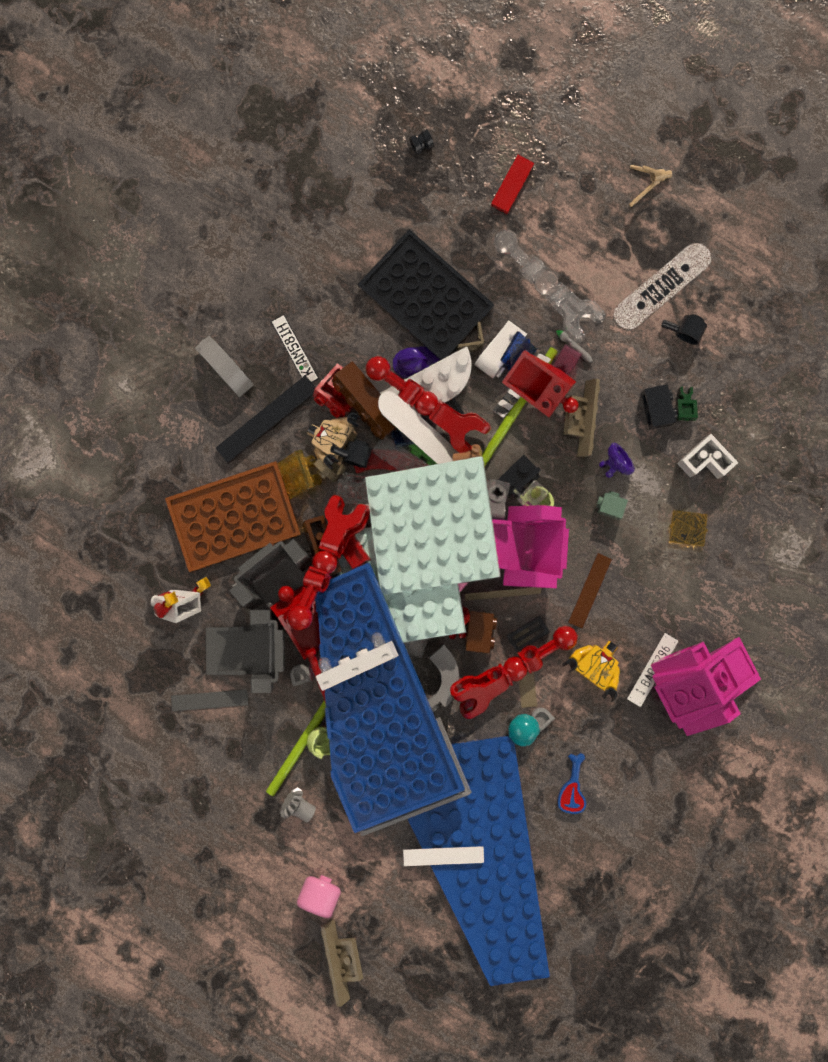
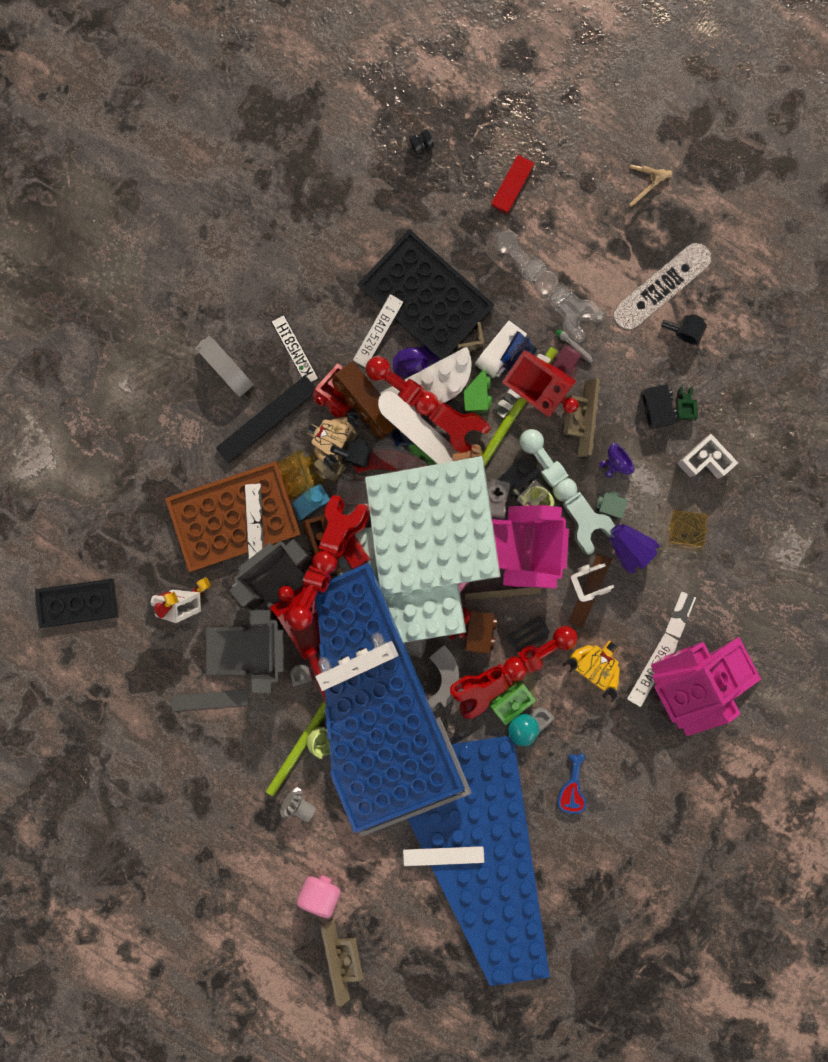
none -> black tile [35,578,119,628]
none -> white sticker [245,484,264,559]
none -> dark azure slope [291,484,330,522]
none -> white sticker [353,294,403,368]
none -> bright green slope [463,371,492,414]
none -> bright green bracket [489,681,536,725]
none -> light aqua piece [519,429,615,555]
none -> white piece [571,563,614,602]
none -> dark purple cone [609,524,660,574]
none -> white sticker [665,592,696,654]

